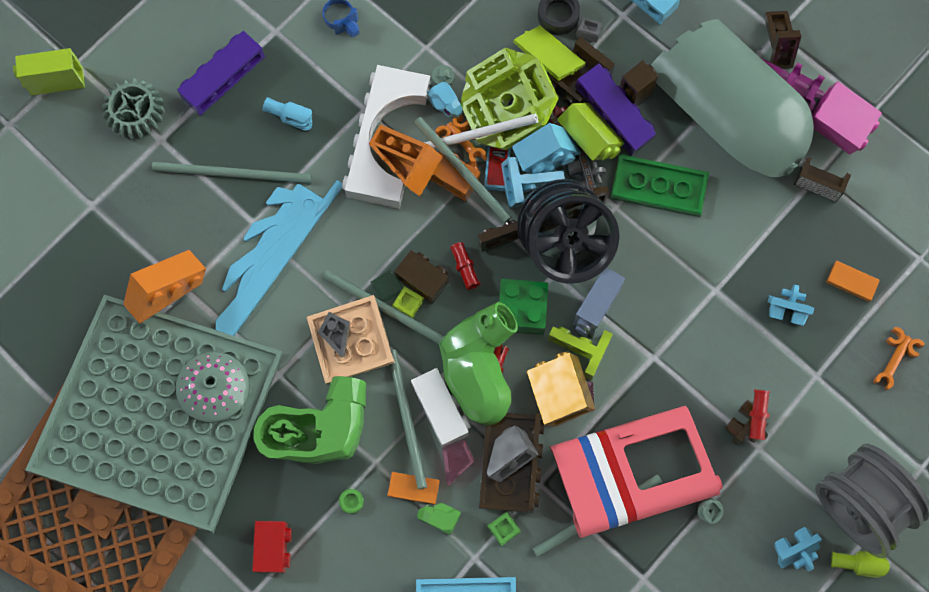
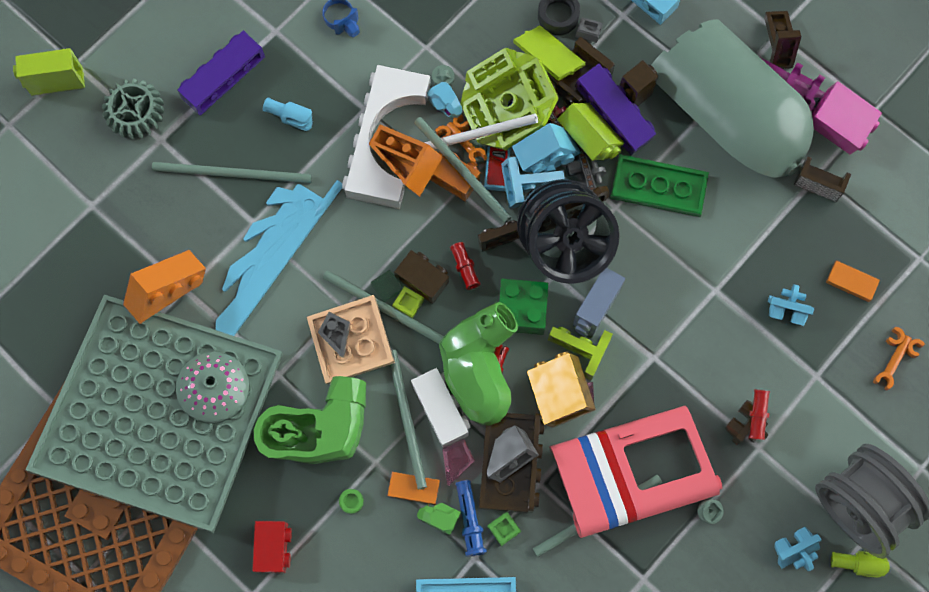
none -> blue pin [455,480,487,557]

